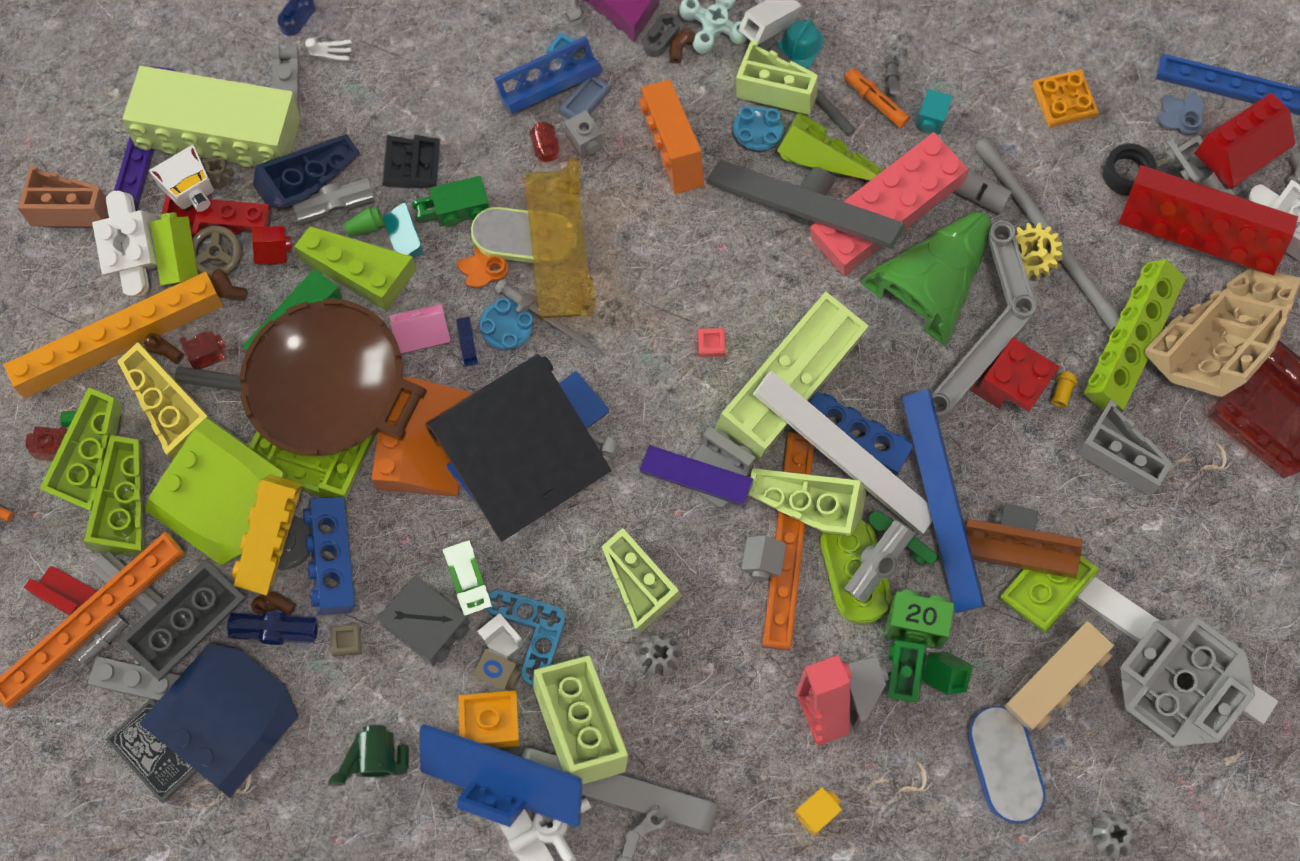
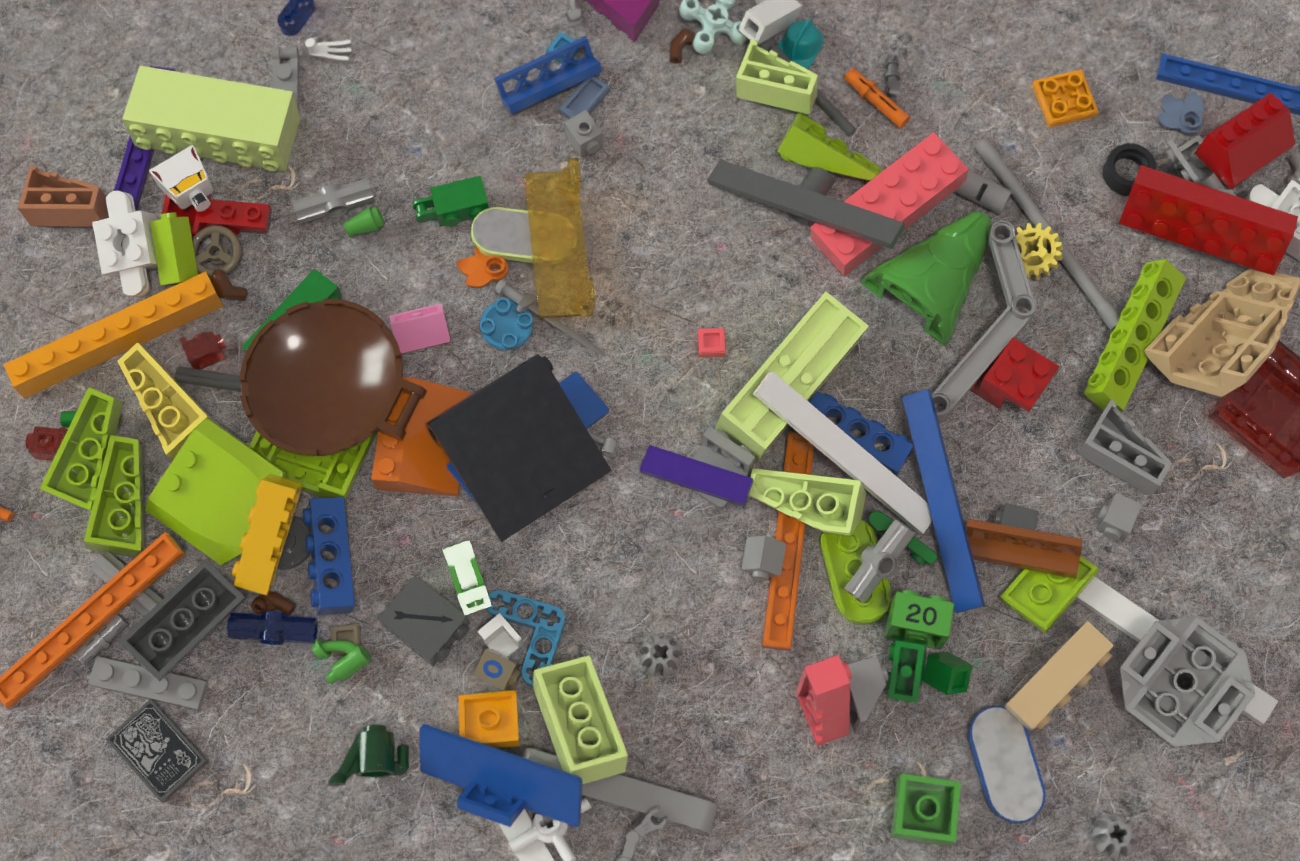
red panel [24,566,97,616] -> none
dark blue wedge [139,643,299,798] -> none
reddish brown arm [144,333,184,364] -> none
dark tan gear [202,156,233,190] -> none
red brick [252,226,291,265] -> none
dark blue wedge [253,134,360,208] -> none
lime wedge [294,226,416,311] -> none
black slope [382,135,440,188] -> none
slope [383,203,424,258] -> none
clear blue beam [456,316,478,367] -> none
clear red brick [529,122,560,162] -> none
yellowish green wedge [602,528,683,634] -> none
orange wedge [638,79,704,194] -> none
dark grey beam [643,13,680,57] -> none
dark azure dish [733,106,784,151] -> none
yellow brick [794,787,842,837] -> none
teal brick [916,89,953,134] -> none
yellow pin [1051,371,1078,408] -> none
none -> bright green plant [312,639,372,684]
none -> bright green brick [891,773,961,847]
none -> light grey brick [1097,493,1143,541]

